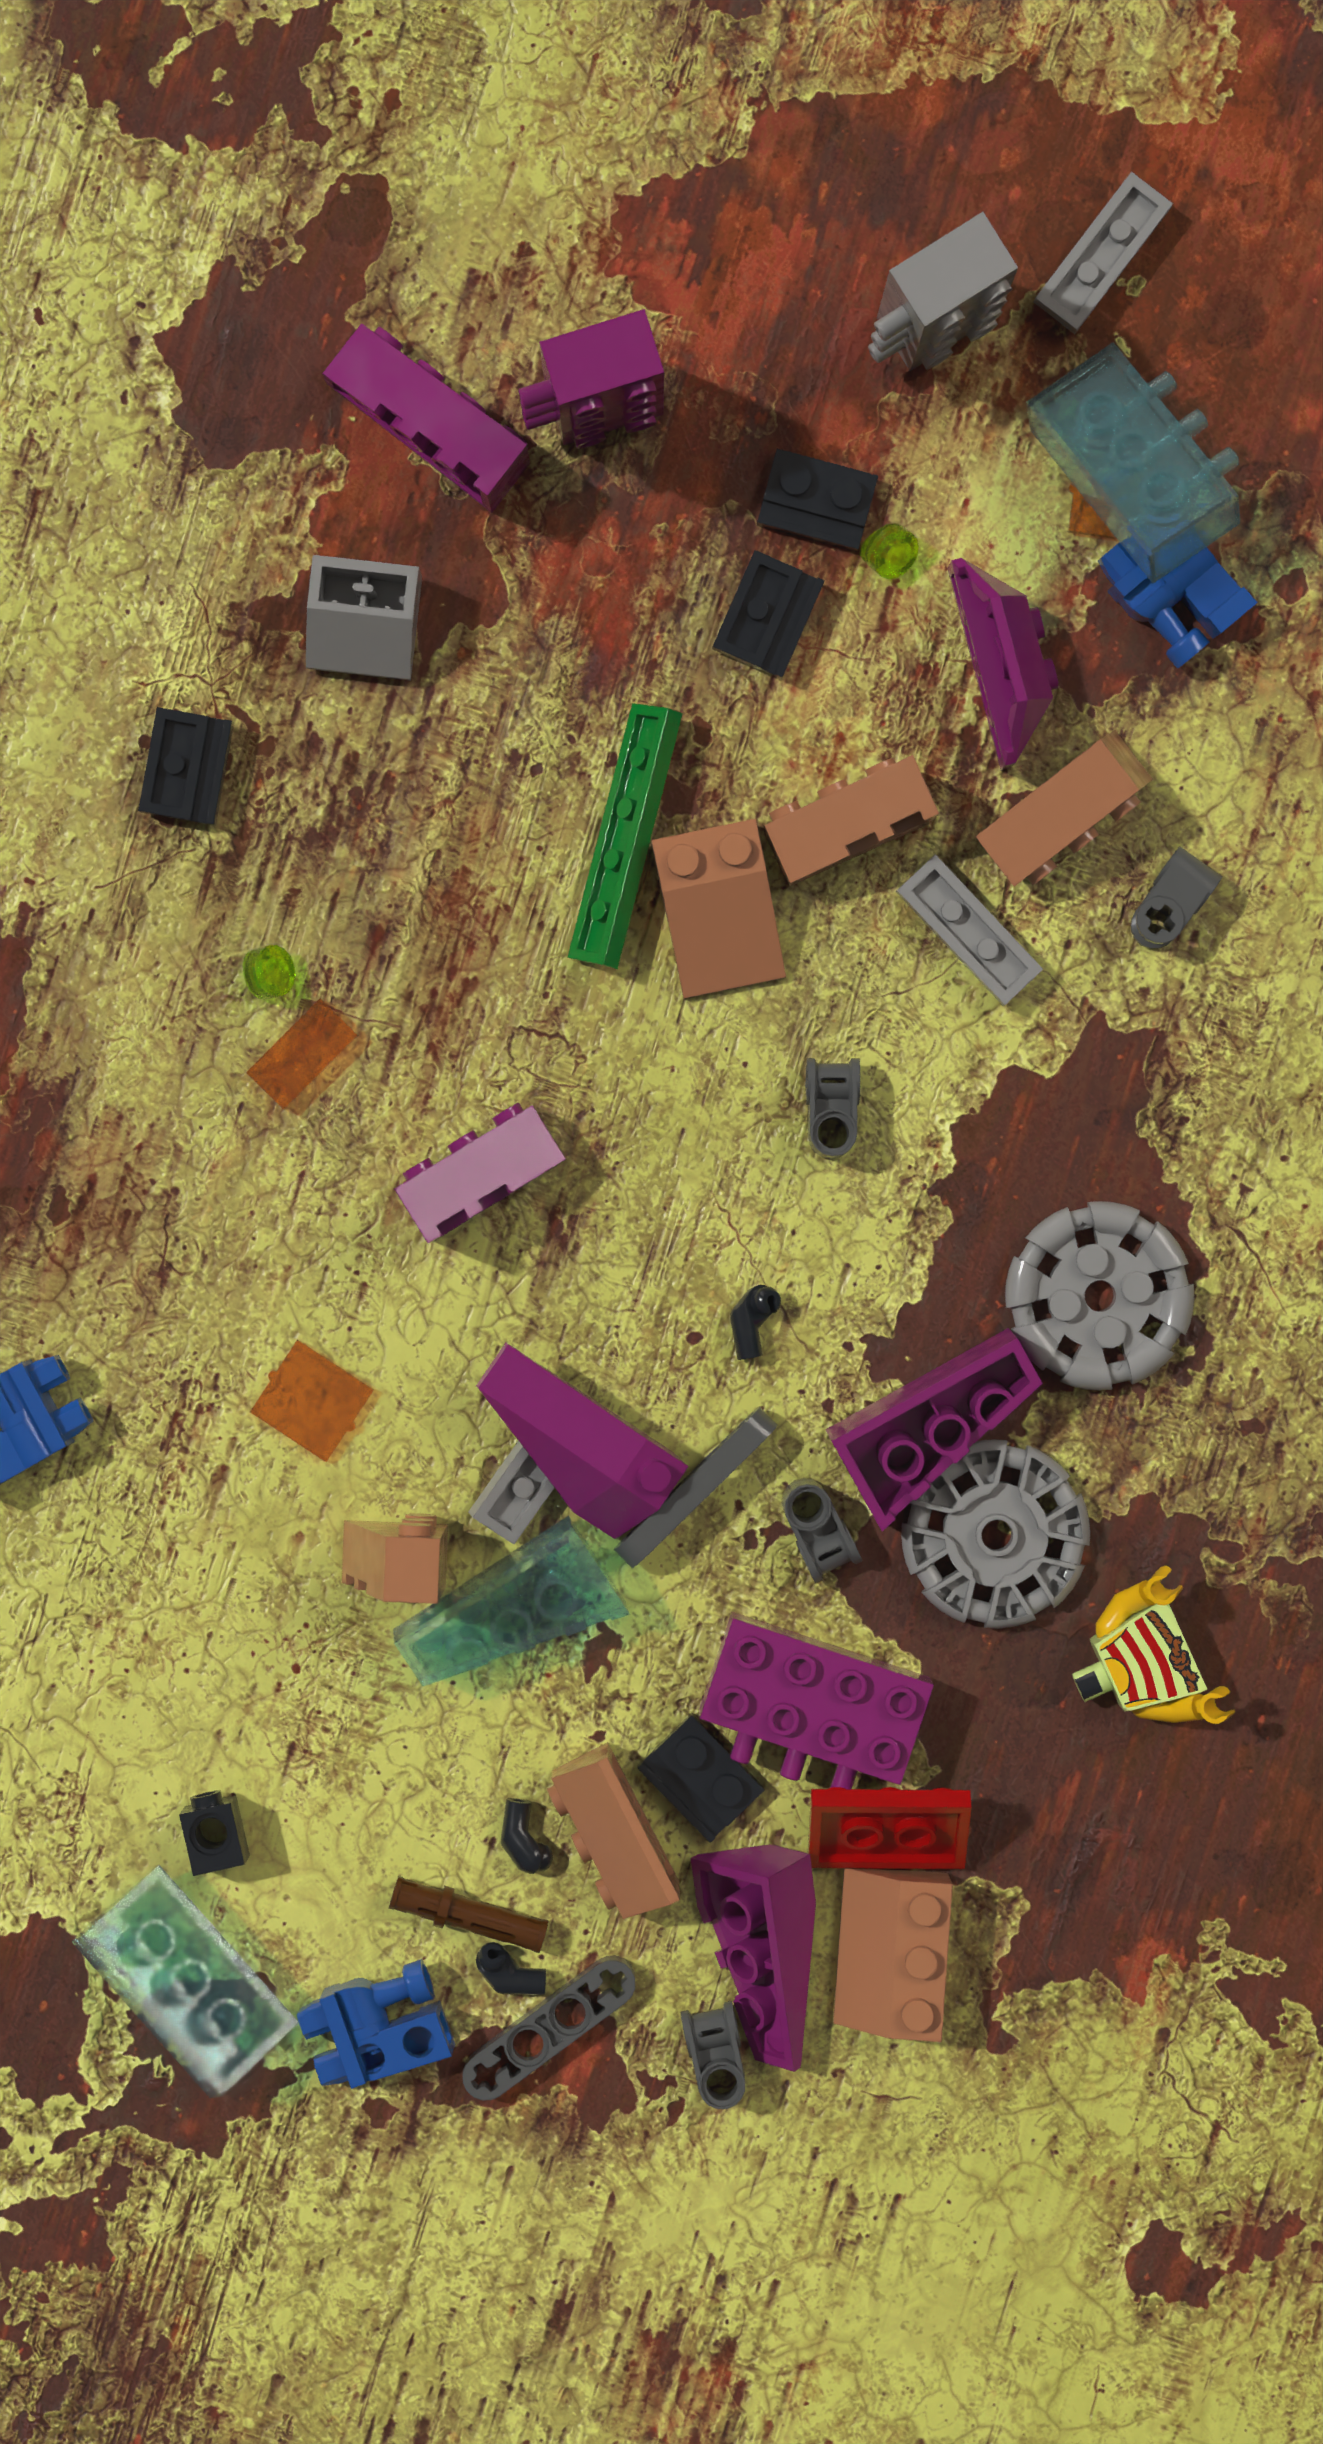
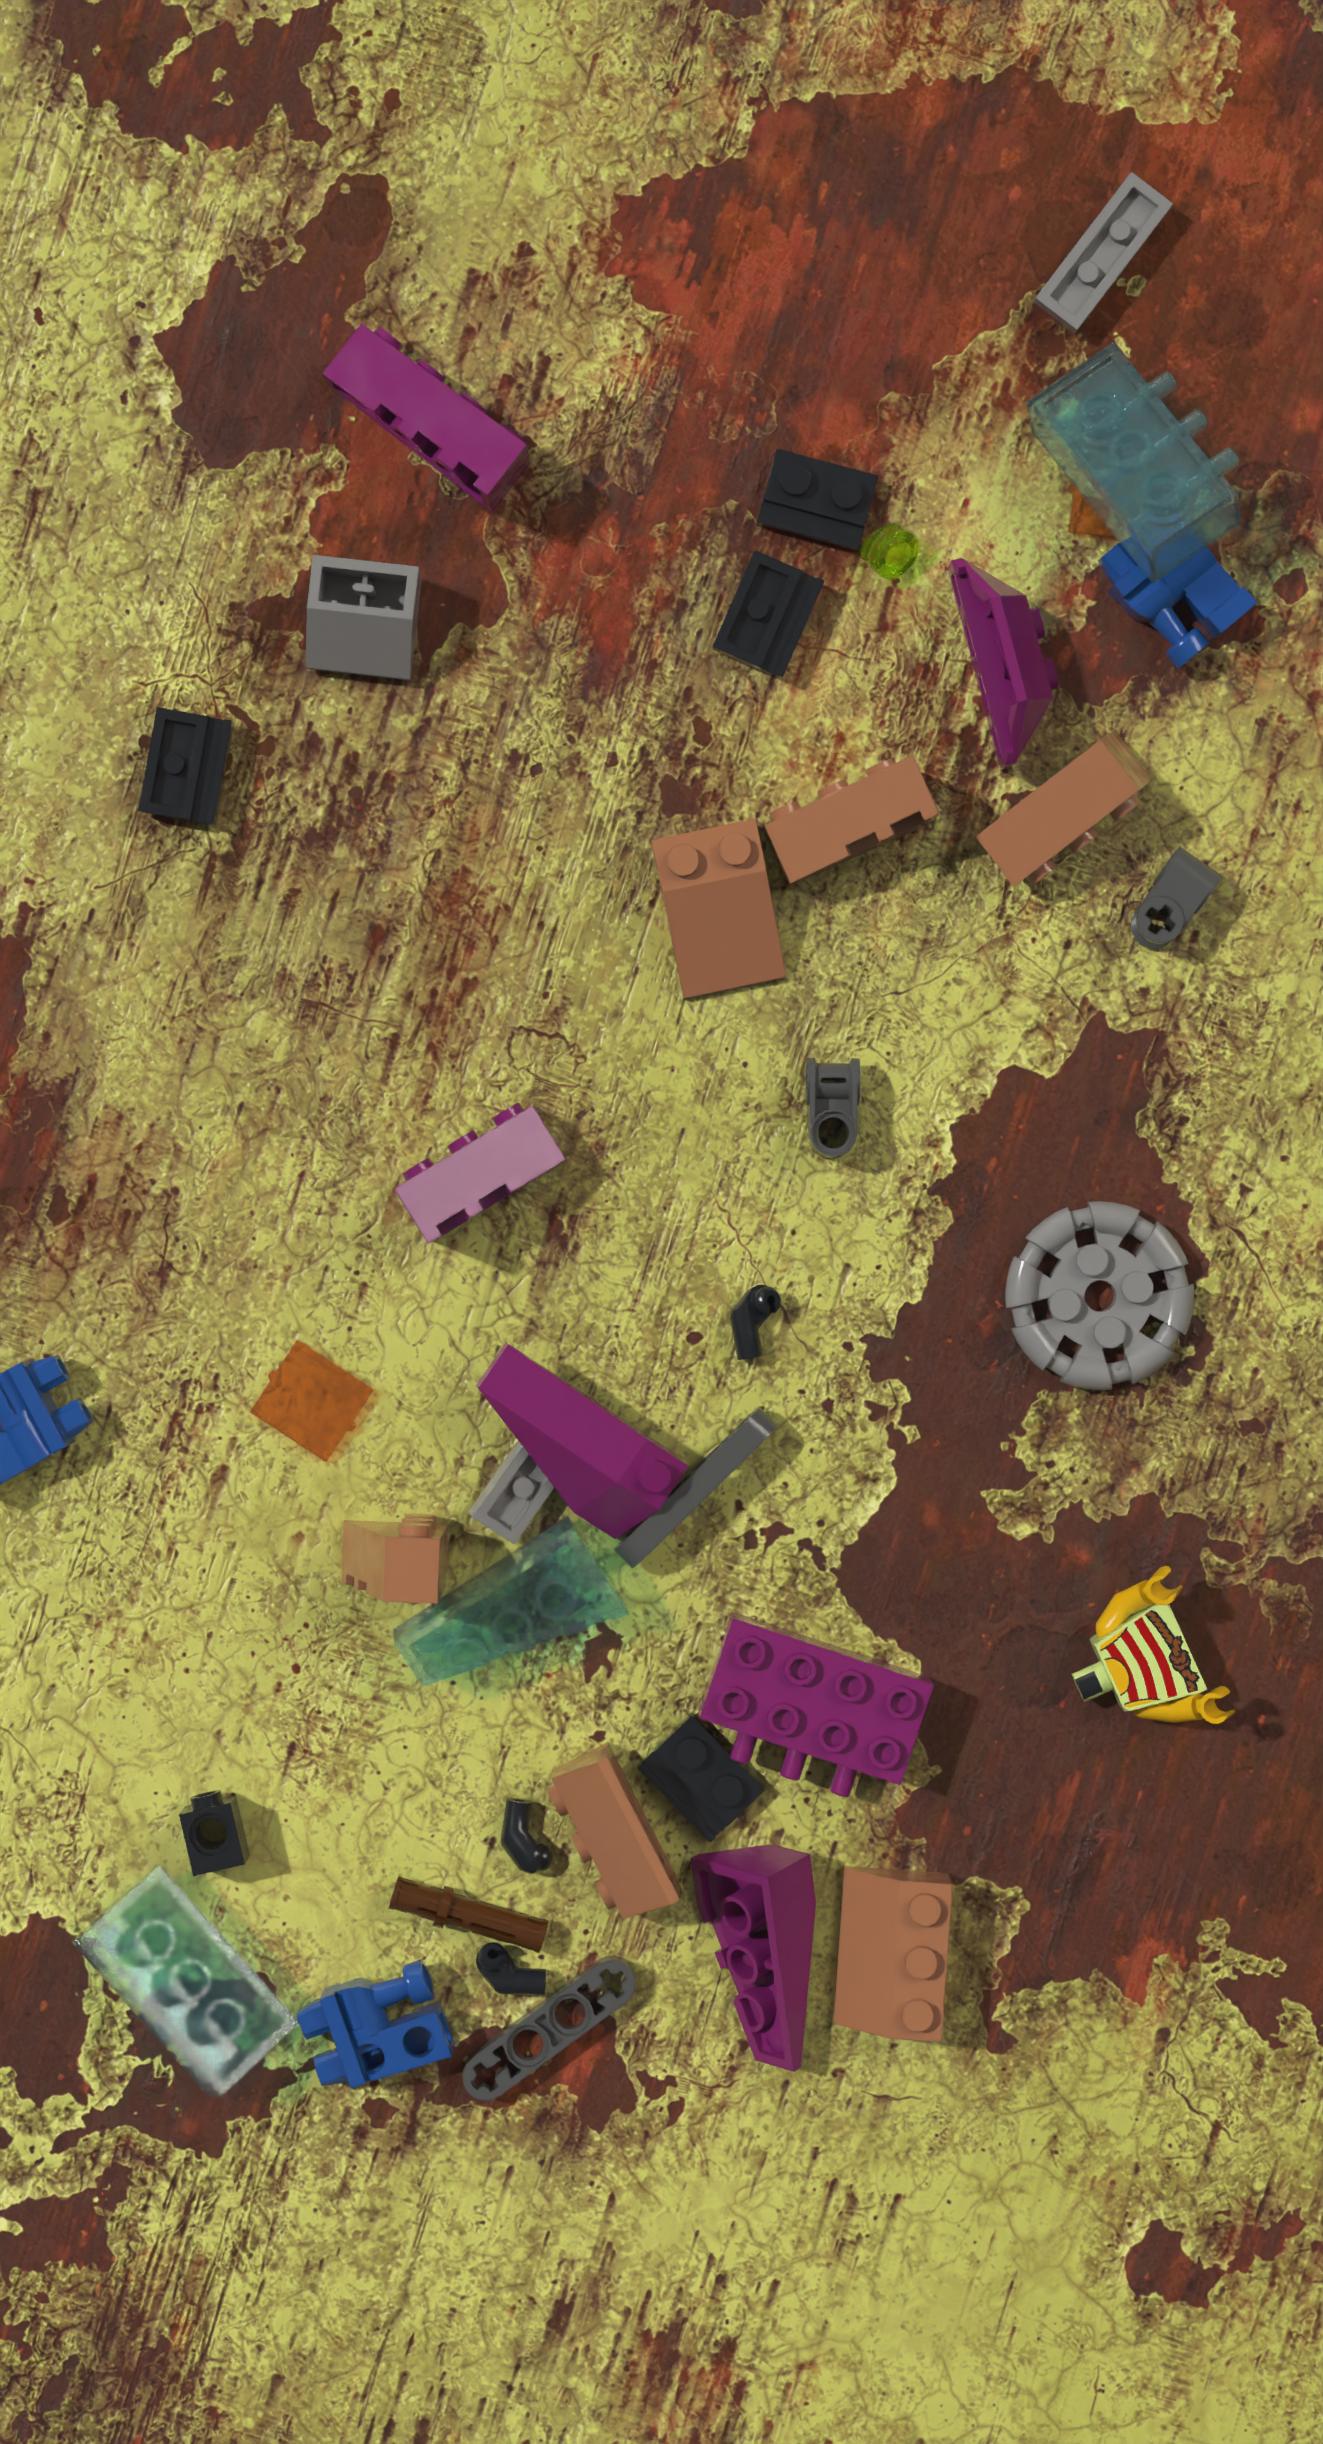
clear neon green tile [243,945,296,999] -> none
clear orange tile [246,998,358,1110] -> none
magenta piece [518,309,664,449] -> none
green plate [567,703,683,969] -> none
dark grey piece [680,2001,745,2109] -> none
dark grey piece [782,1478,863,1584] -> none
red plate [808,1787,972,1869] -> none
magenta wedge [825,1328,1043,1532] -> none
light grey piece [868,212,1018,371] -> none
light grey plate [896,854,1043,1006] -> none
light grey plate [901,1439,1091,1629] -> none

